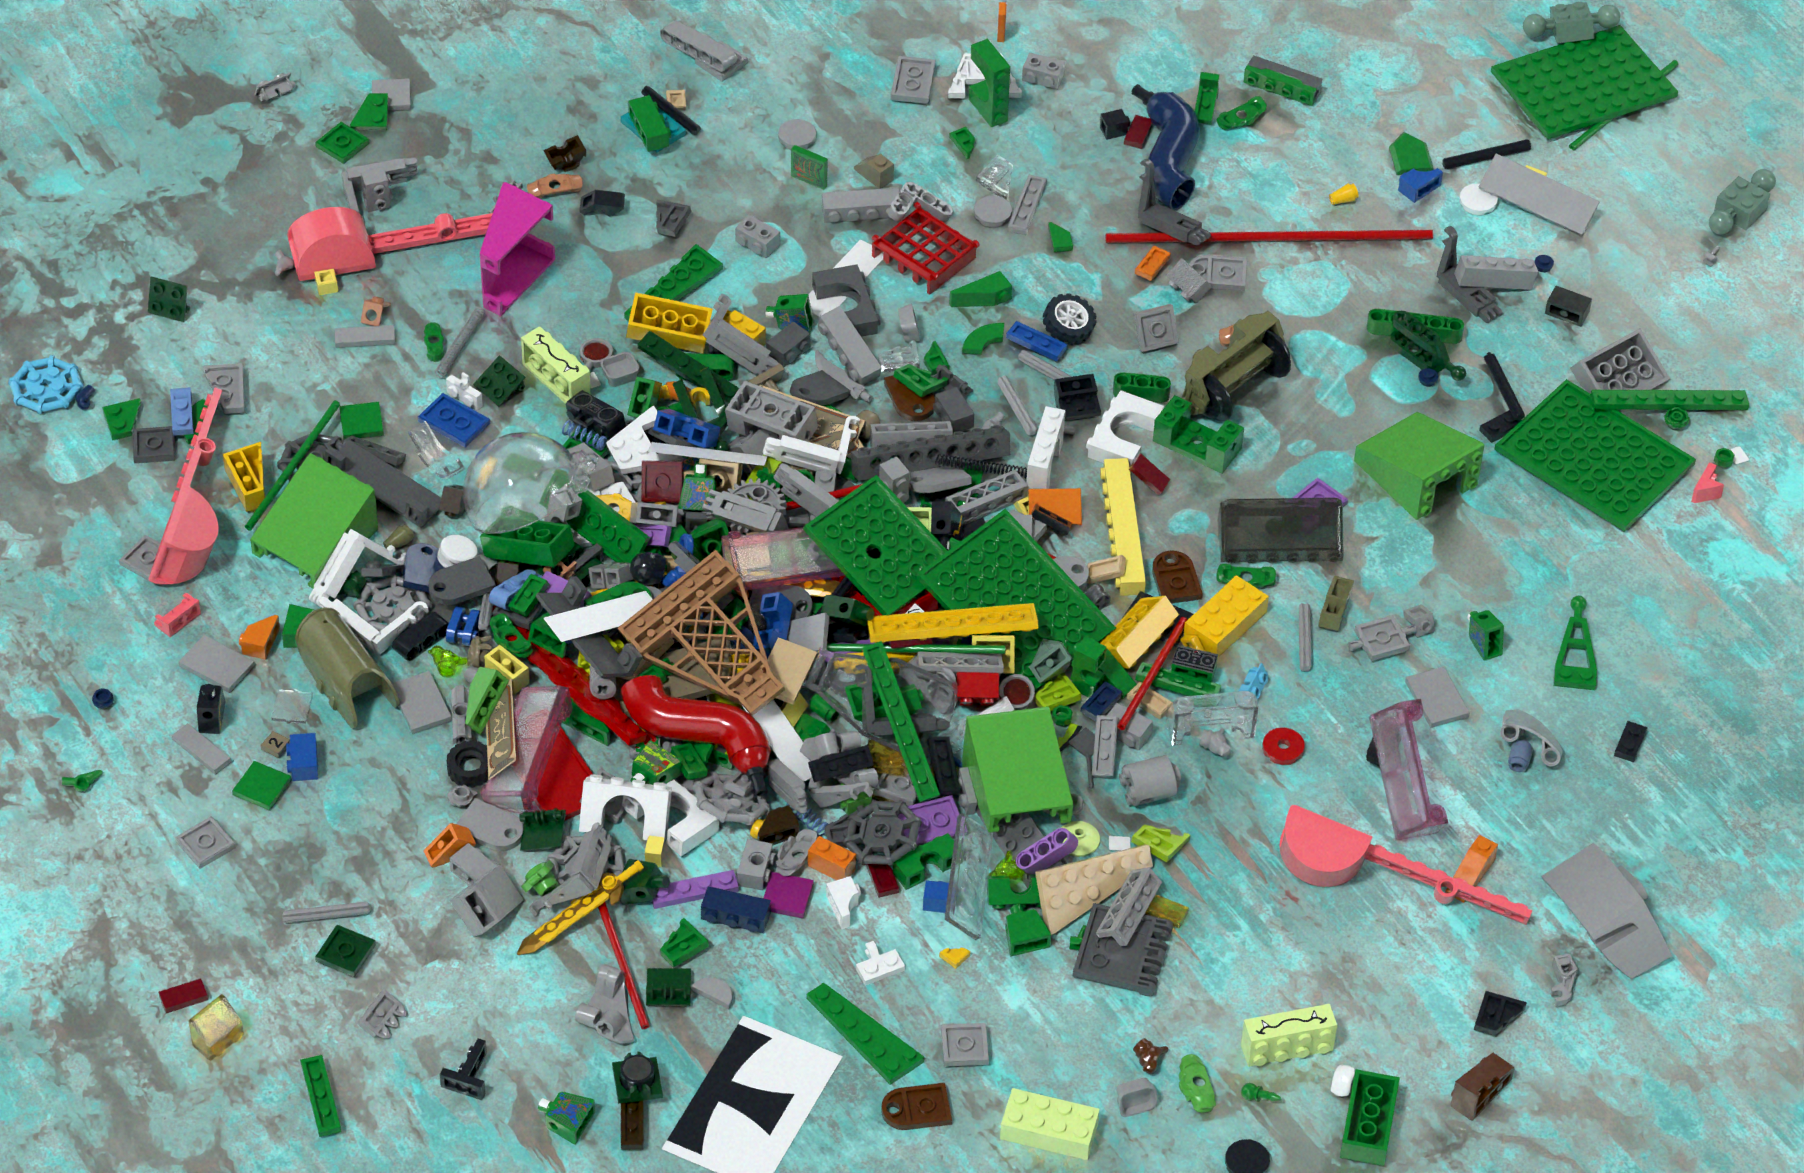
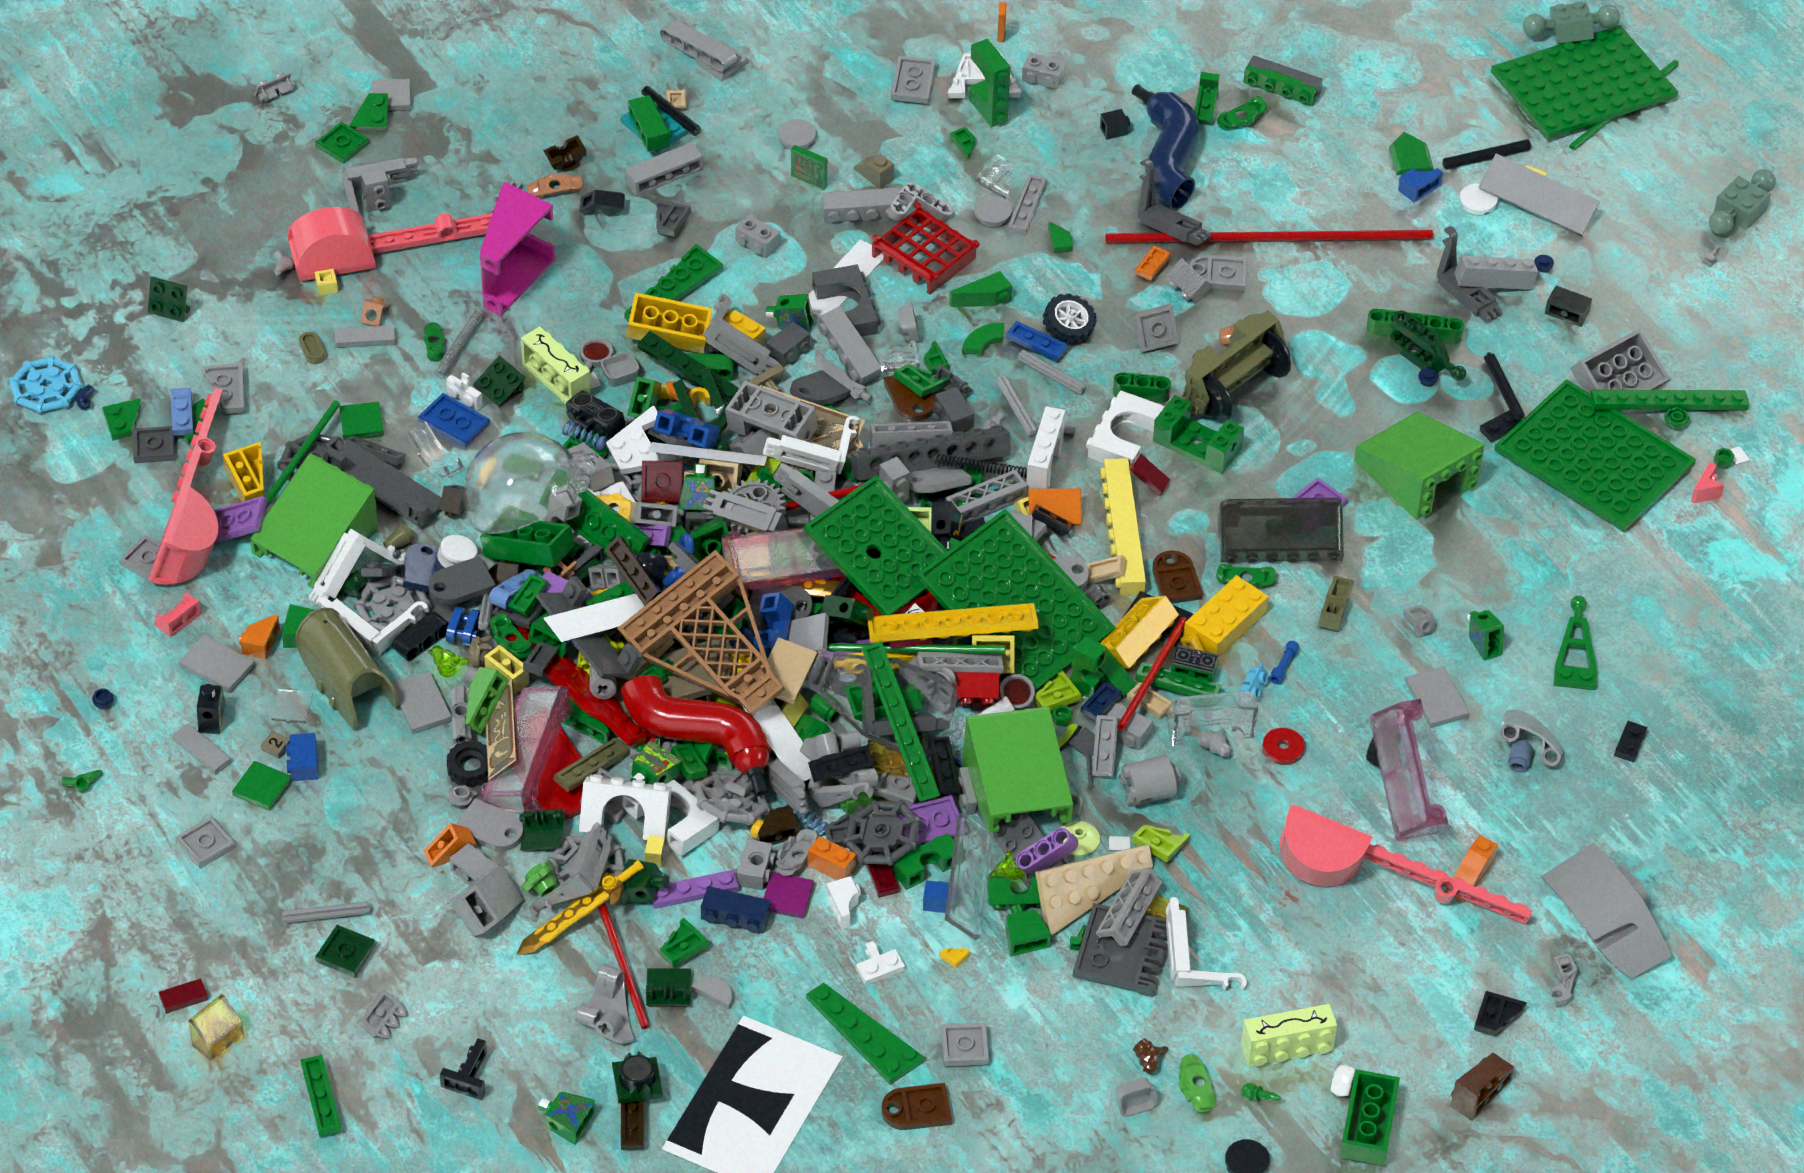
dark tan head [856,410,881,440] -> none
yellowish green brick [1000,1088,1100,1160] -> none
sand green slope [1029,638,1073,684] -> none
black brick [1054,374,1101,421] -> none
dark red tile [1124,115,1153,149] -> none
light grey axle [1299,603,1311,672] -> none
yellow cone [1329,183,1359,205] -> none
light grey plate [1348,615,1416,661] -> none
none -> medium lavender tile [214,496,268,544]
none -> olive tile [299,332,326,364]
none -> dark grey tile [523,641,559,676]
none -> olive tile [554,737,630,792]
none -> dark brown plate [604,535,662,606]
none -> light grey brick [625,142,703,196]
none -> white hinge [1166,897,1247,990]
none -> blue bar [1269,640,1299,684]

